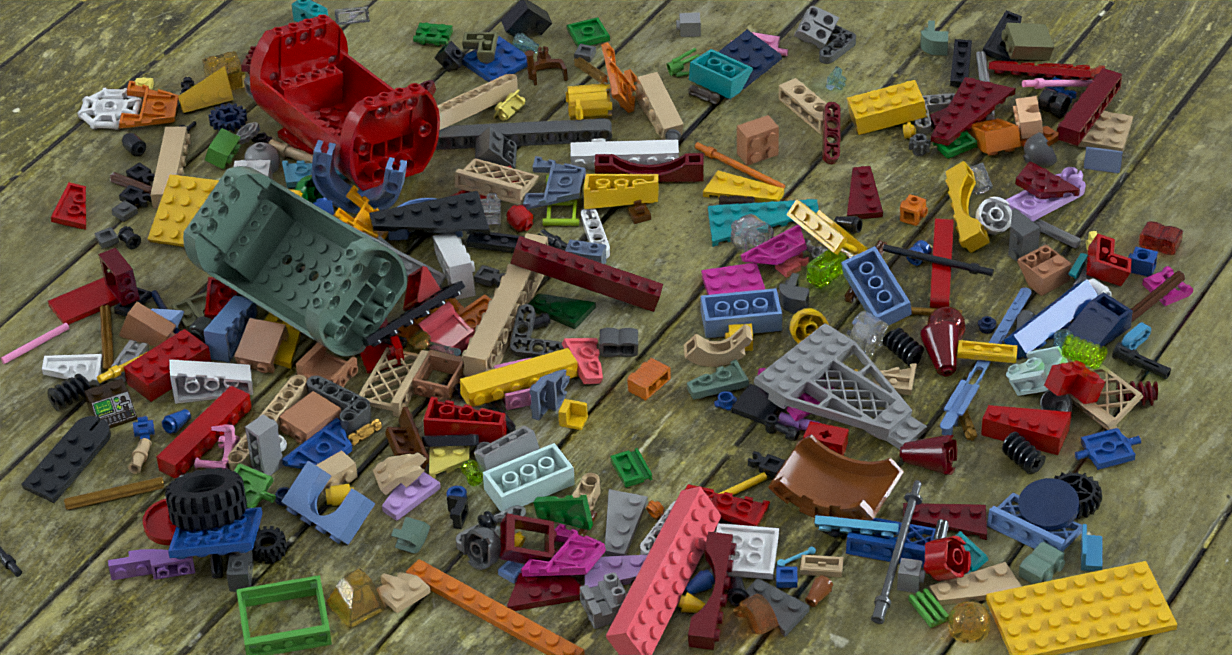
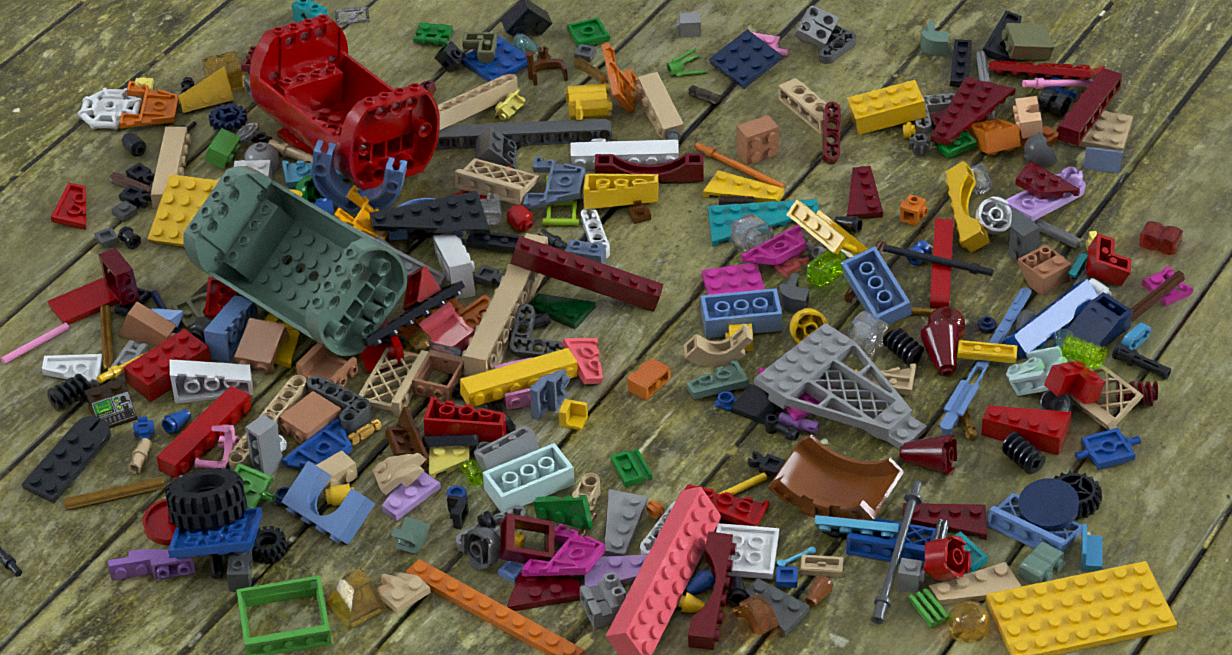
dark grey brick [599,328,638,357] -> none
teal slope [689,49,753,99] -> none
red brick [803,421,849,455] -> none
clear light blue tile [825,66,847,91] -> none
blue brick [1128,247,1158,277] -> none

